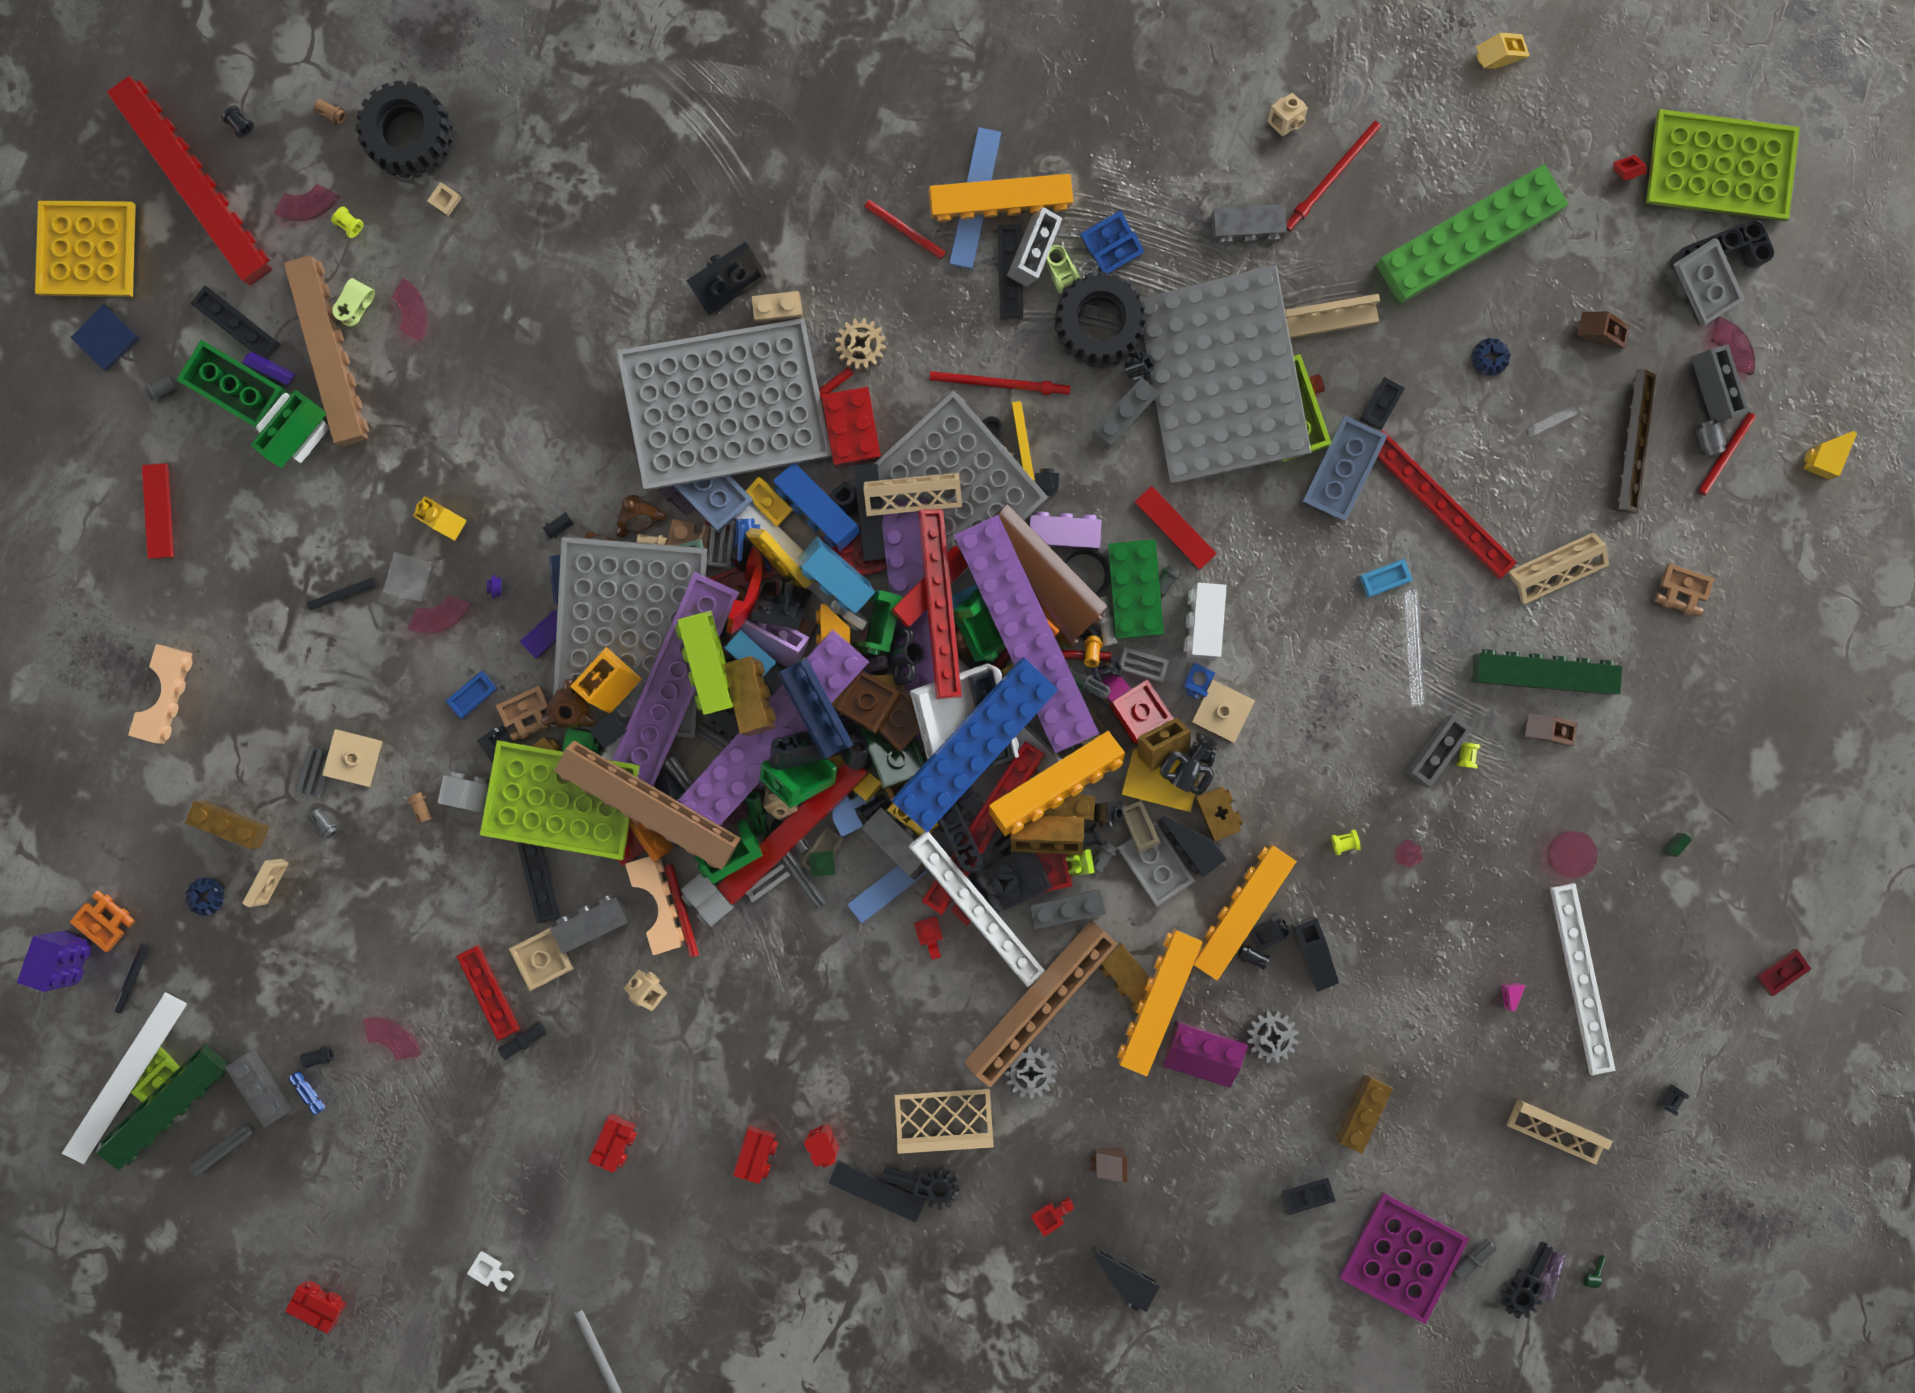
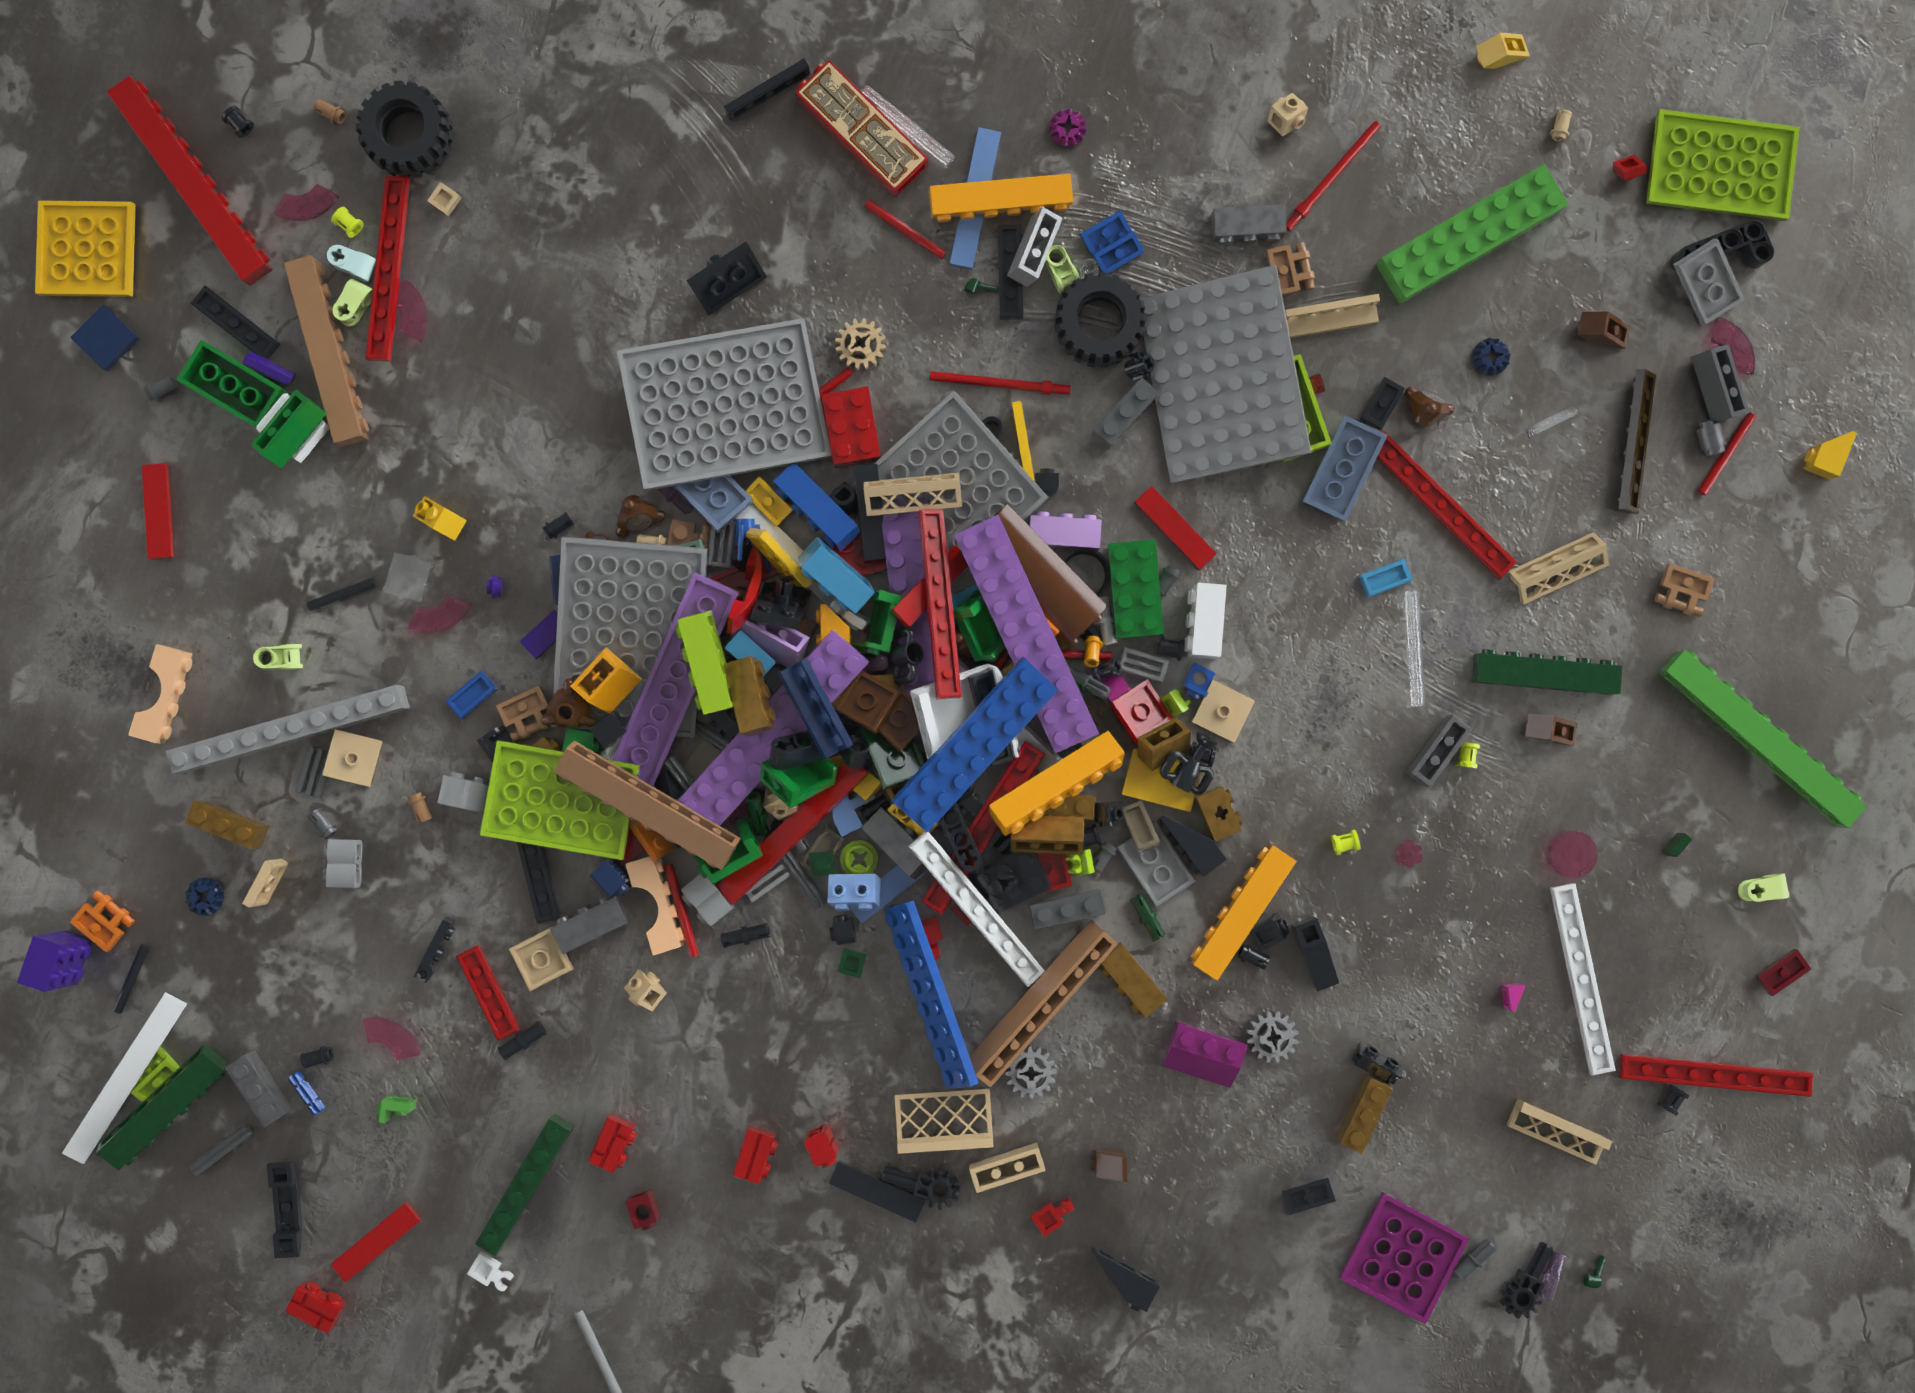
tan brick [752,291,803,326] -> none
light orange brick [1117,929,1203,1076] -> none
none -> light grey brick [166,685,410,774]
none -> yellowish green piece [253,644,303,670]
none -> black slope [267,1161,302,1259]
none -> light grey brick [323,839,362,888]
none -> light aqua piece [327,245,376,282]
none -> red tile [330,1202,422,1283]
none -> red tile [365,176,410,362]
none -> bright green bracket [377,1096,417,1124]
none -> black hinge [413,917,456,983]
none -> dark green brick [475,1114,575,1256]
none -> dark blue brick [590,859,632,897]
none -> dark red brick [625,1189,660,1230]
none -> black pin [720,923,771,948]
none -> black tile [724,58,810,121]
none -> brick [796,60,929,198]
none -> light blue brick [827,874,881,911]
none -> black plate [829,914,857,945]
none -> dark green plate [837,948,867,978]
none -> lime gear [840,840,878,874]
none -> clear axle [861,85,955,167]
none -> blue plate [884,900,979,1089]
none -> dark green hand [964,278,999,295]
none -> tan brick [969,1143,1046,1193]
none -> magenta gear [1049,108,1086,147]
none -> dark green pin [1130,893,1166,942]
none -> black bush [1157,636,1185,661]
none -> lime tile [1160,689,1191,718]
none -> medium nougat plate [1266,242,1315,296]
none -> black hinge [1352,1042,1402,1085]
none -> reddish brown rock [1405,387,1455,427]
none -> tan pin [1550,109,1572,142]
none -> red tile [1619,1054,1814,1097]
none -> bright green brick [1658,650,1867,828]
none -> yellowish green piece [1738,873,1790,902]

